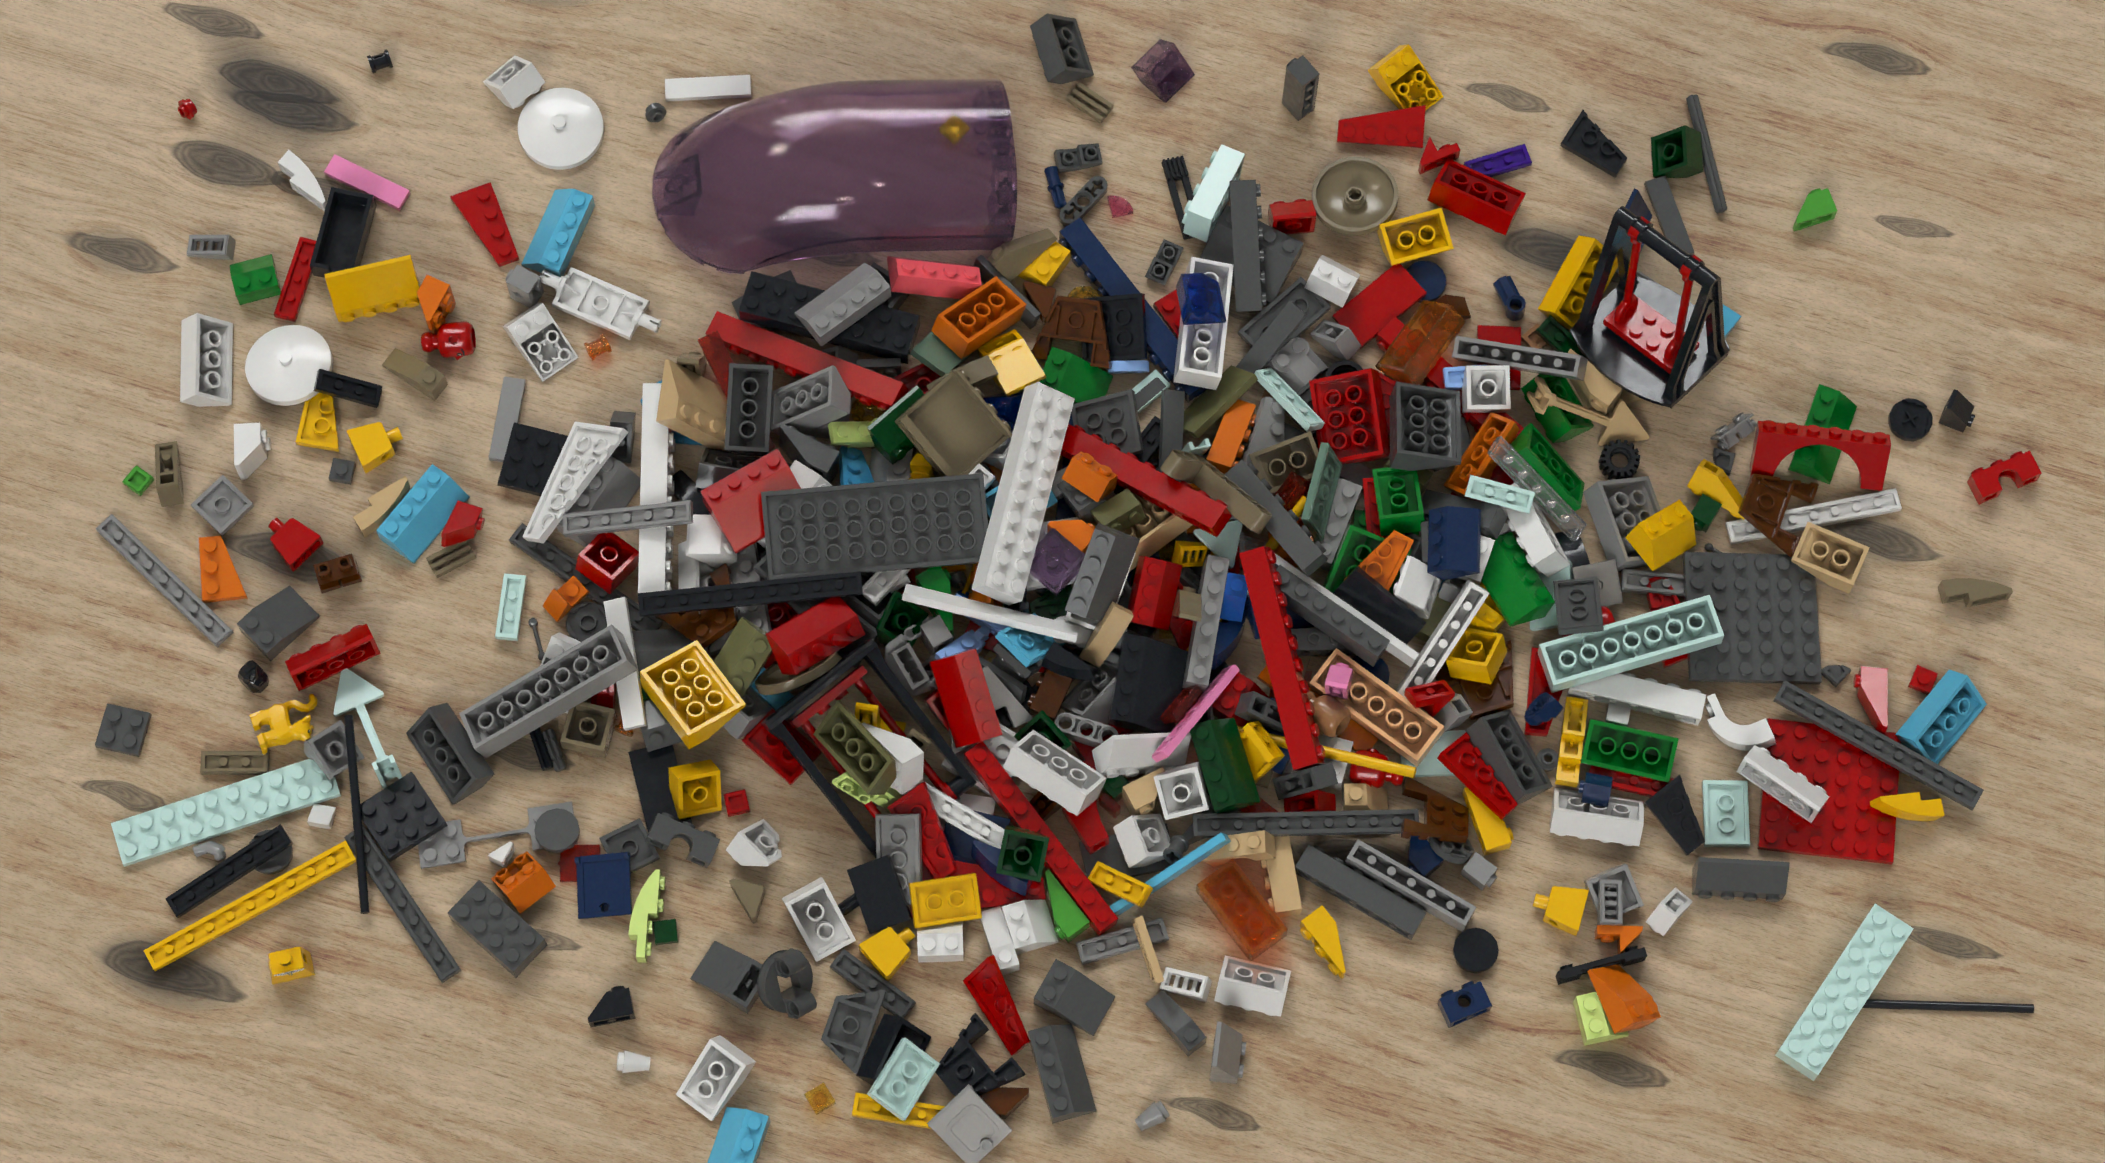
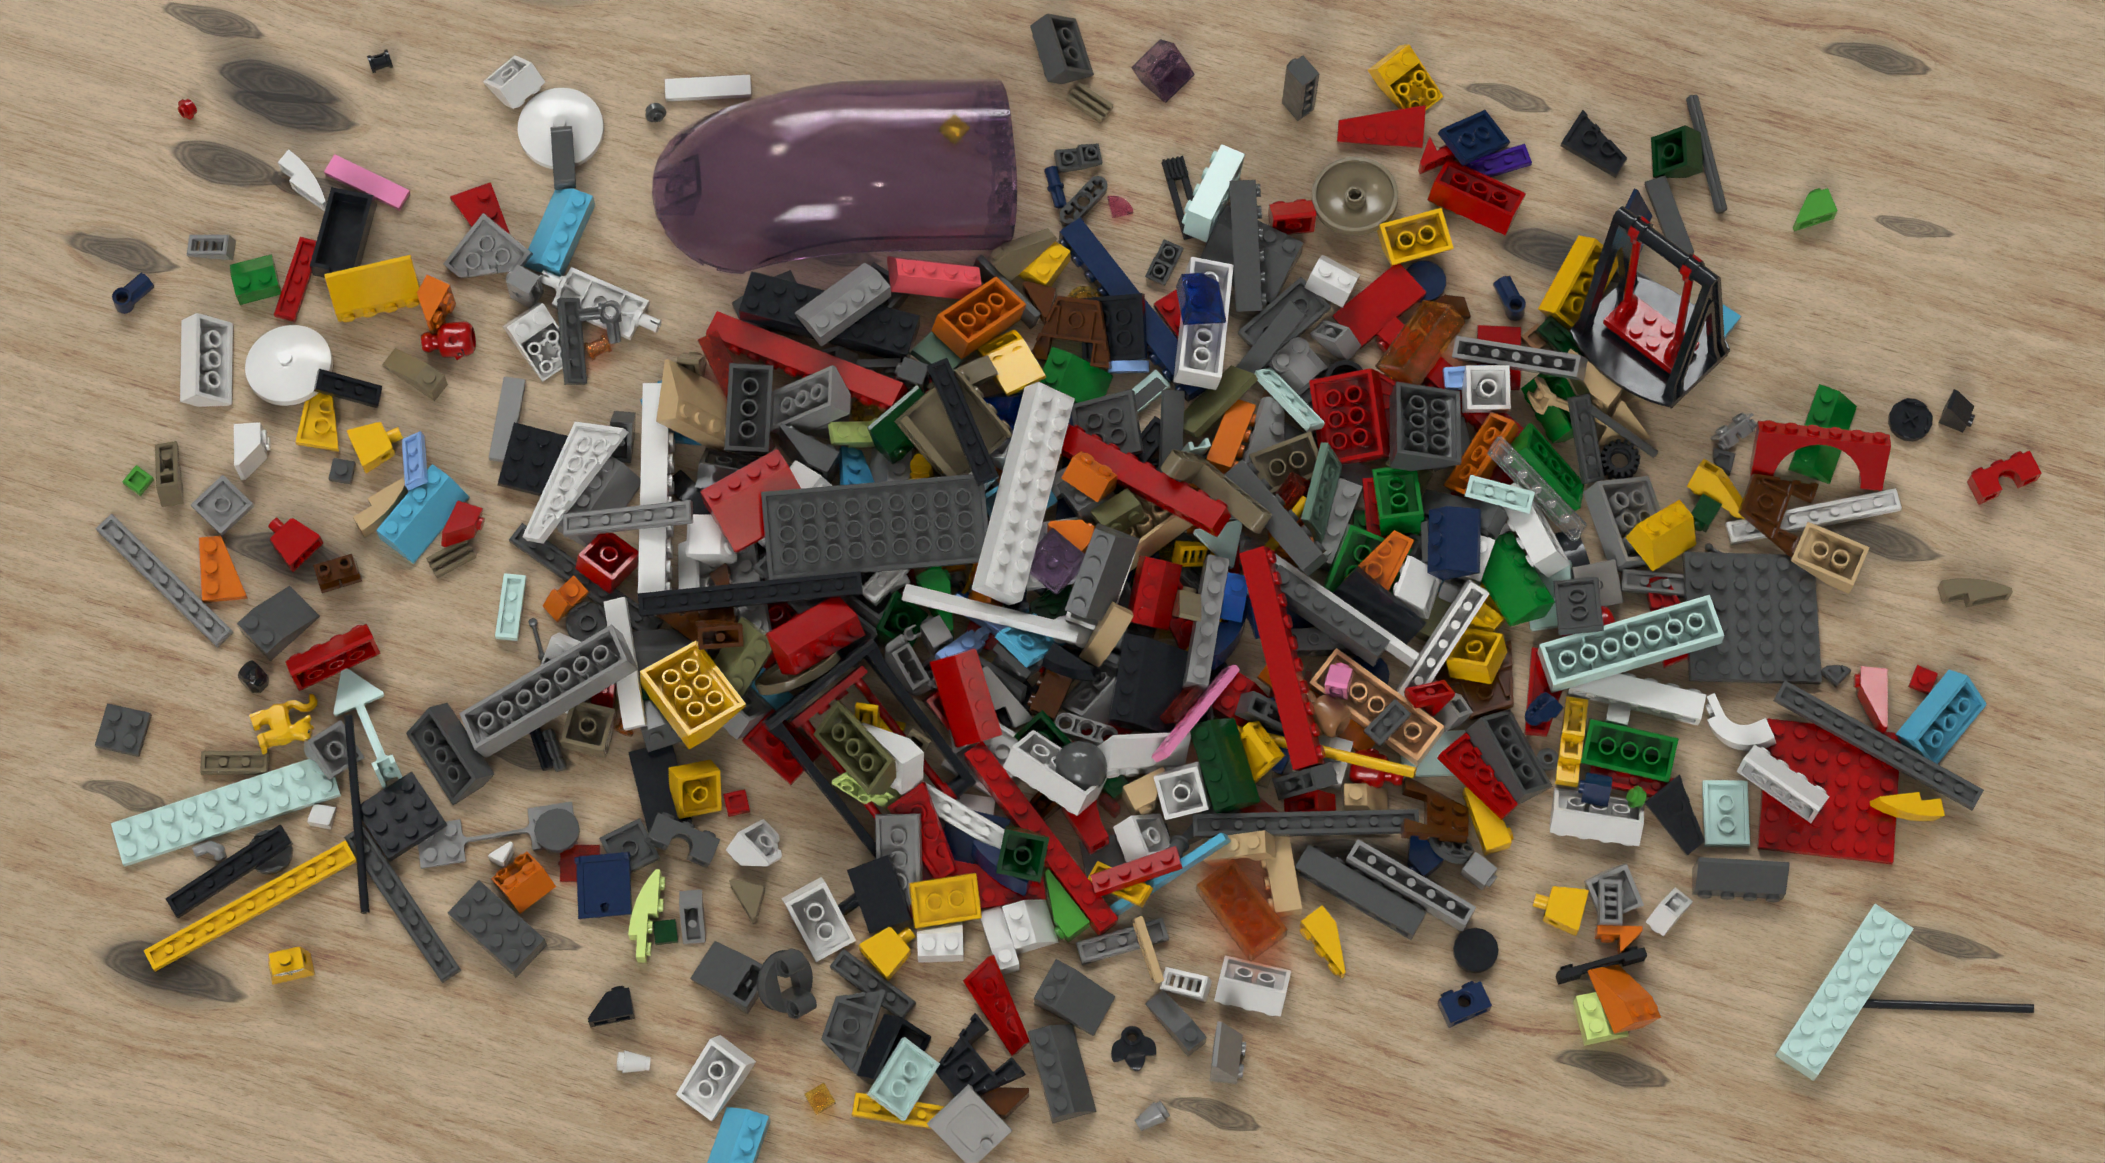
none -> dark blue piece [112,272,154,314]
none -> light blue tile [402,431,428,490]
none -> light grey plate [443,213,533,278]
none -> dark grey beam [550,126,576,189]
none -> dark grey tile [557,298,587,385]
none -> dark grey axle [578,300,622,344]
none -> light grey slope [679,890,706,944]
none -> reddish brown slope [695,619,744,650]
none -> dark grey brick [895,357,930,394]
none -> black tile [926,358,999,486]
none -> dark grey piece [1054,741,1108,791]
none -> red plate [1090,846,1183,898]
none -> black plate [1111,1026,1156,1071]
none -> dark grey plate [1364,699,1411,747]
none -> dark blue tile [1437,110,1510,166]
none -> dark grey tile [1567,393,1605,484]
none -> dark grey bar [1587,405,1658,458]
none -> bright green plate [1626,786,1647,808]

